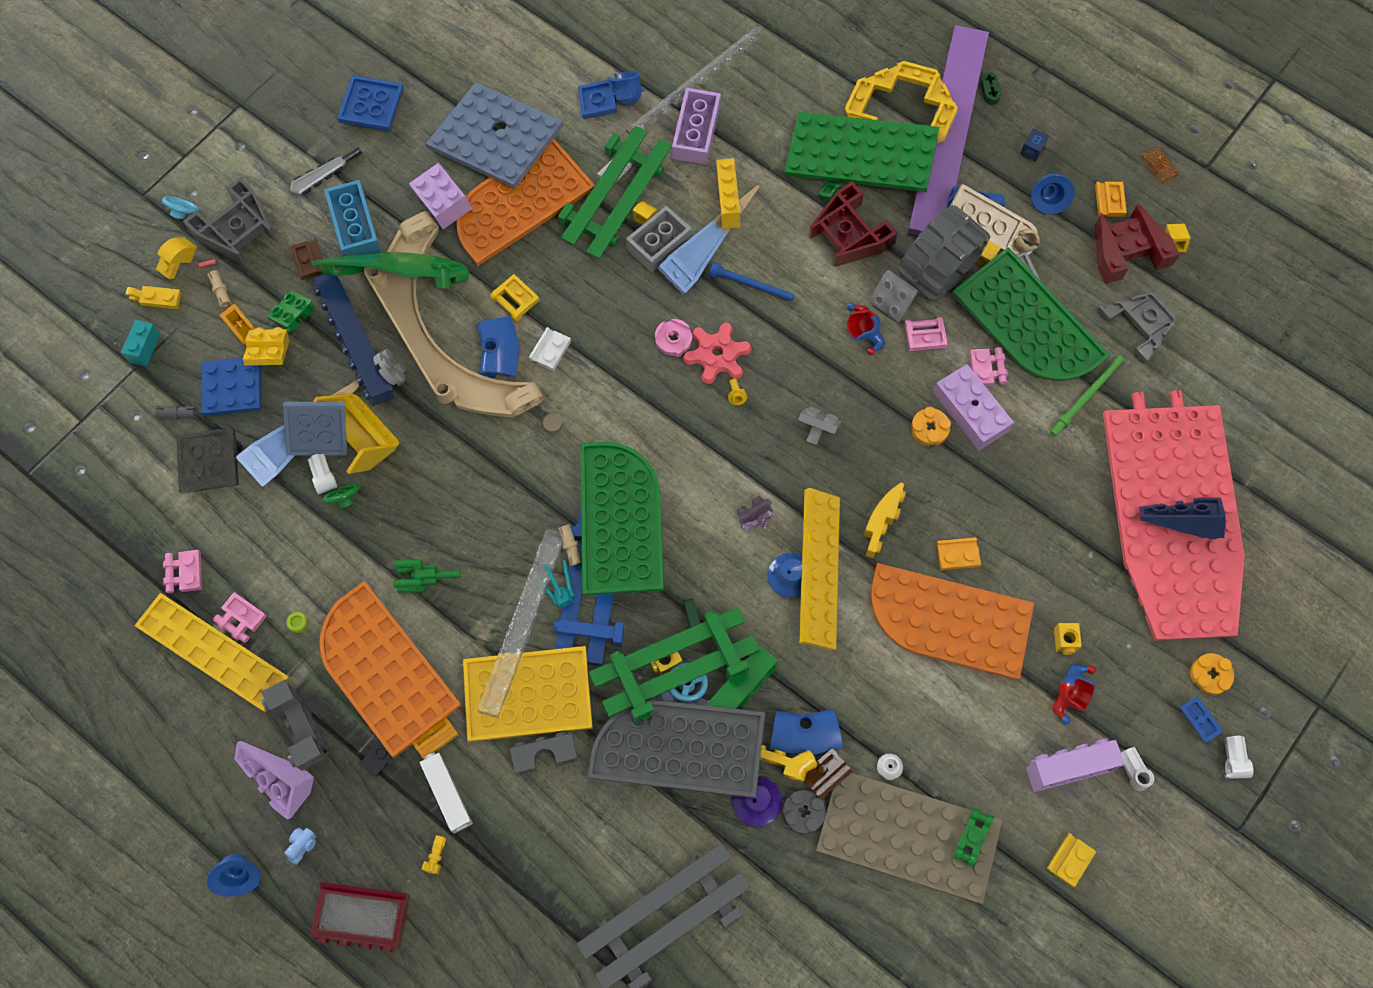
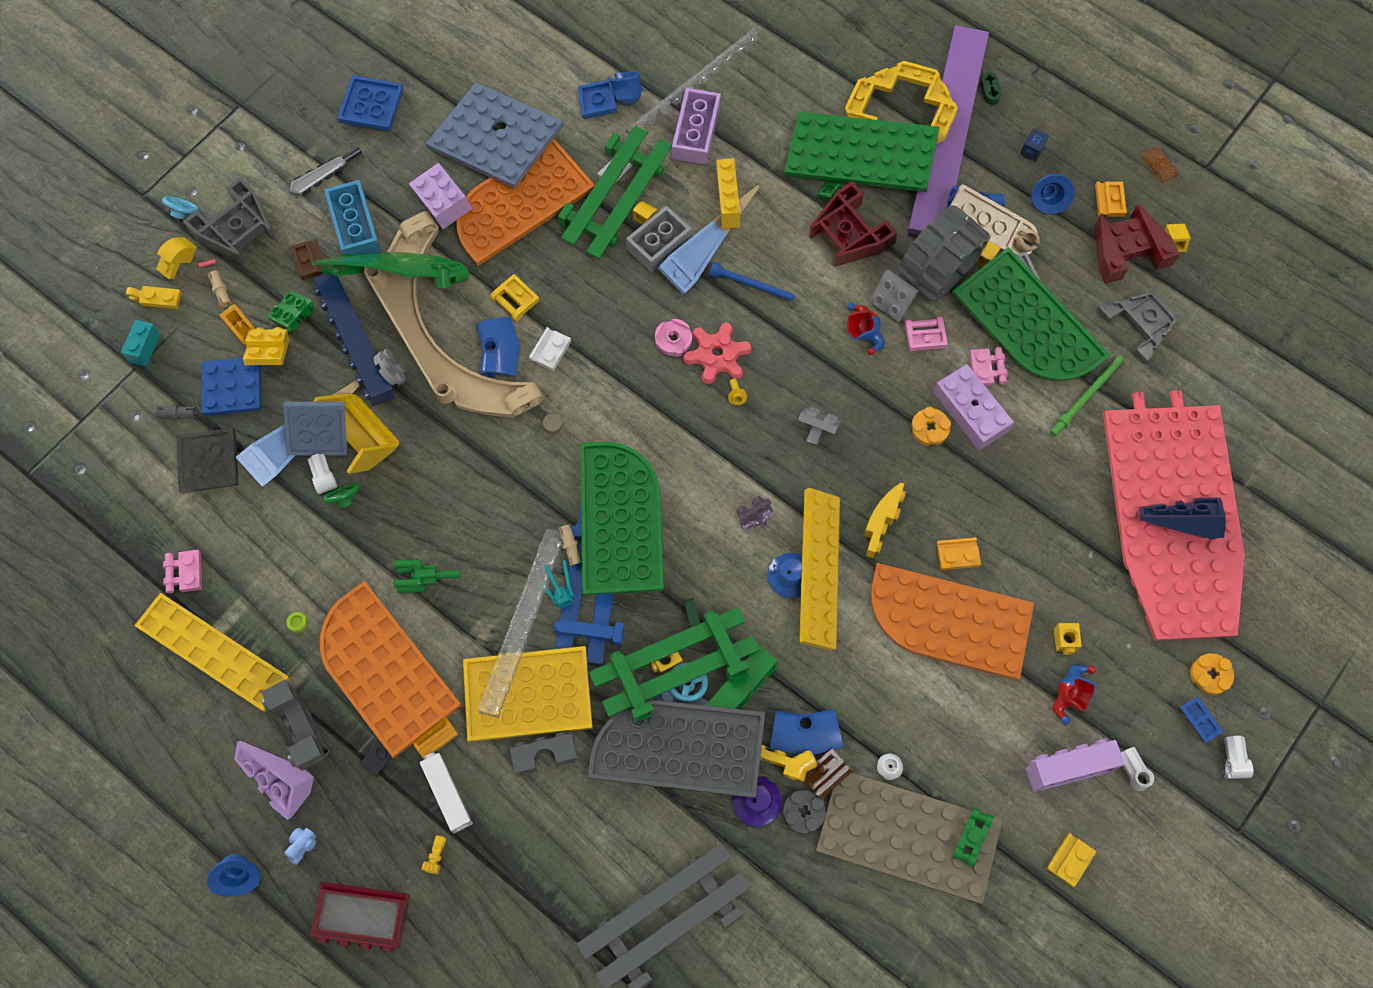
bright pink plate [213,592,267,643] -> none

